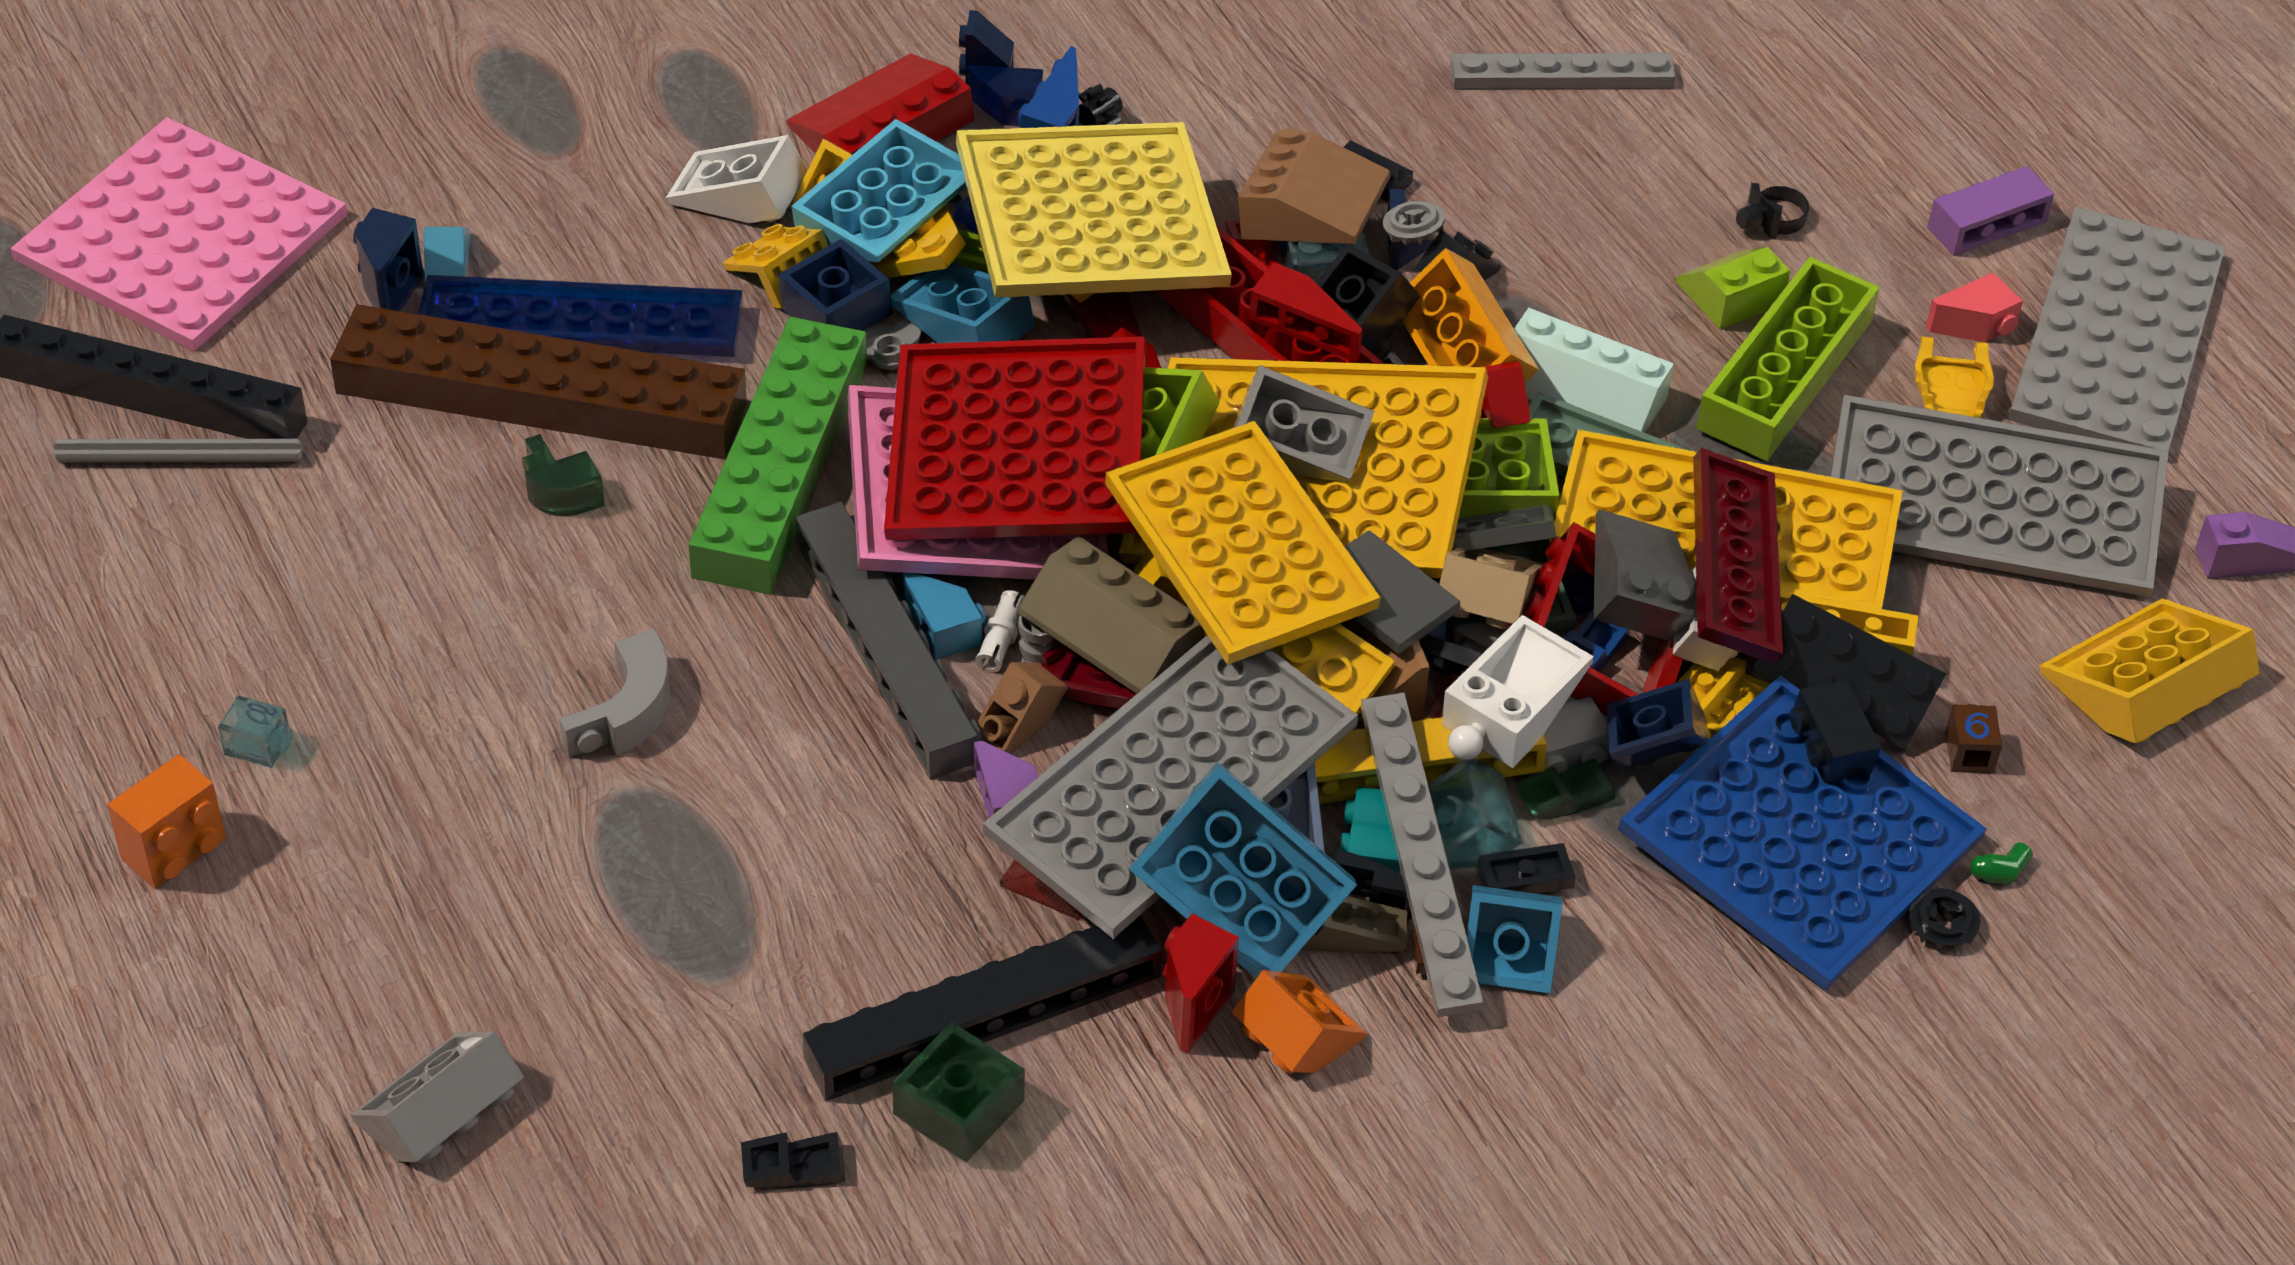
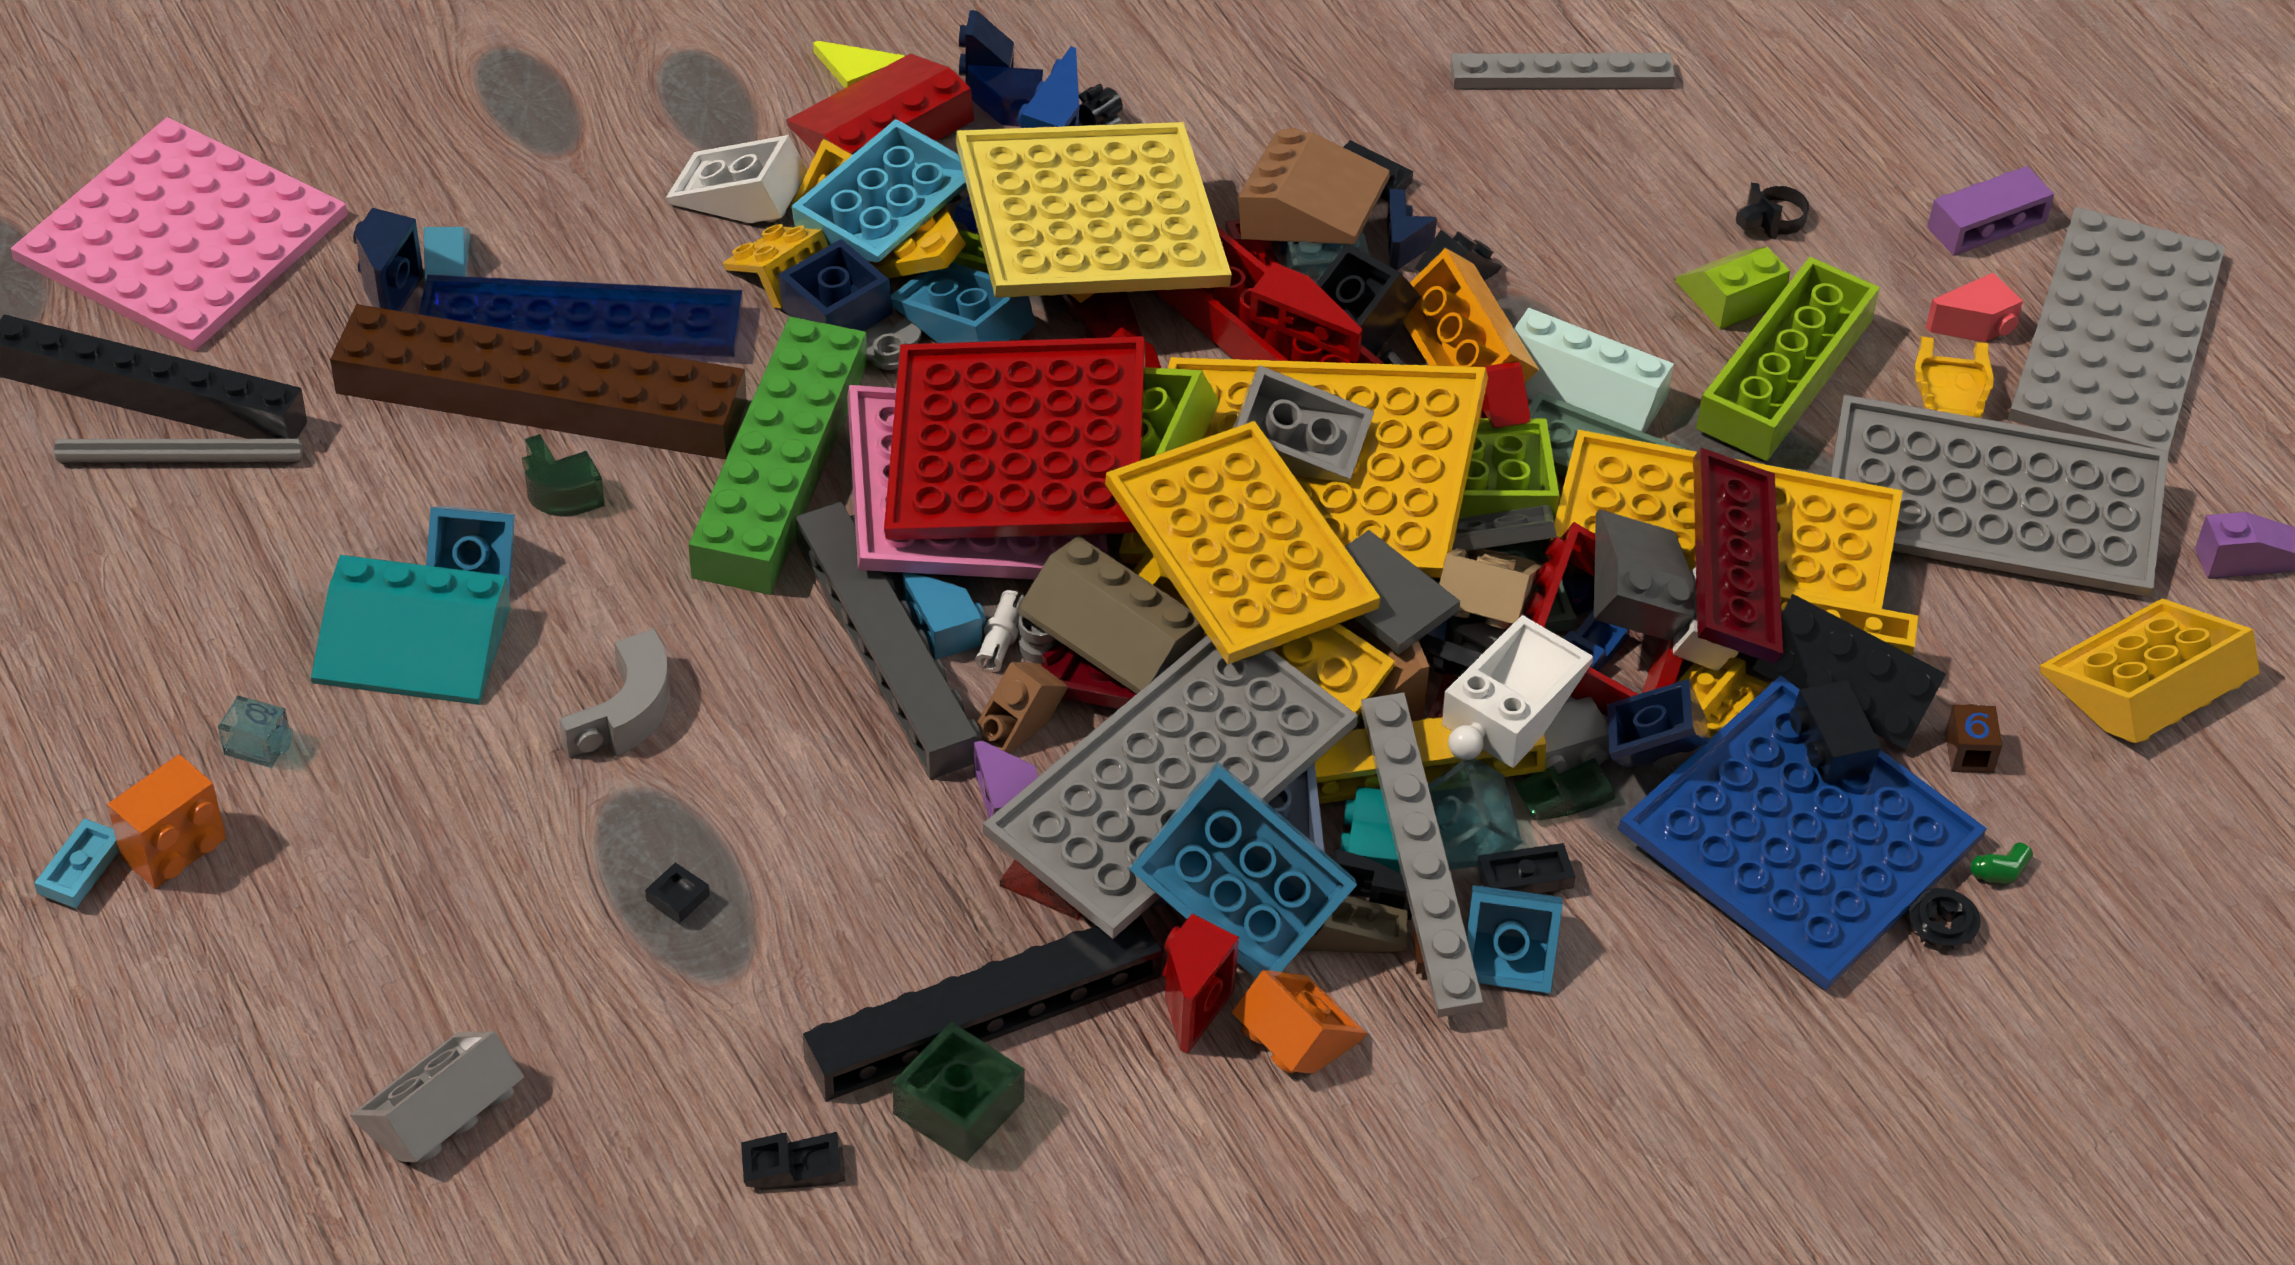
light grey gear [1383,201,1445,246] -> none
none -> medium azure plate [34,818,119,908]
none -> teal slope [311,555,511,705]
none -> dark azure slope [426,506,516,594]
none -> black plate [645,862,710,923]
none -> neon yellow tile [813,41,904,88]

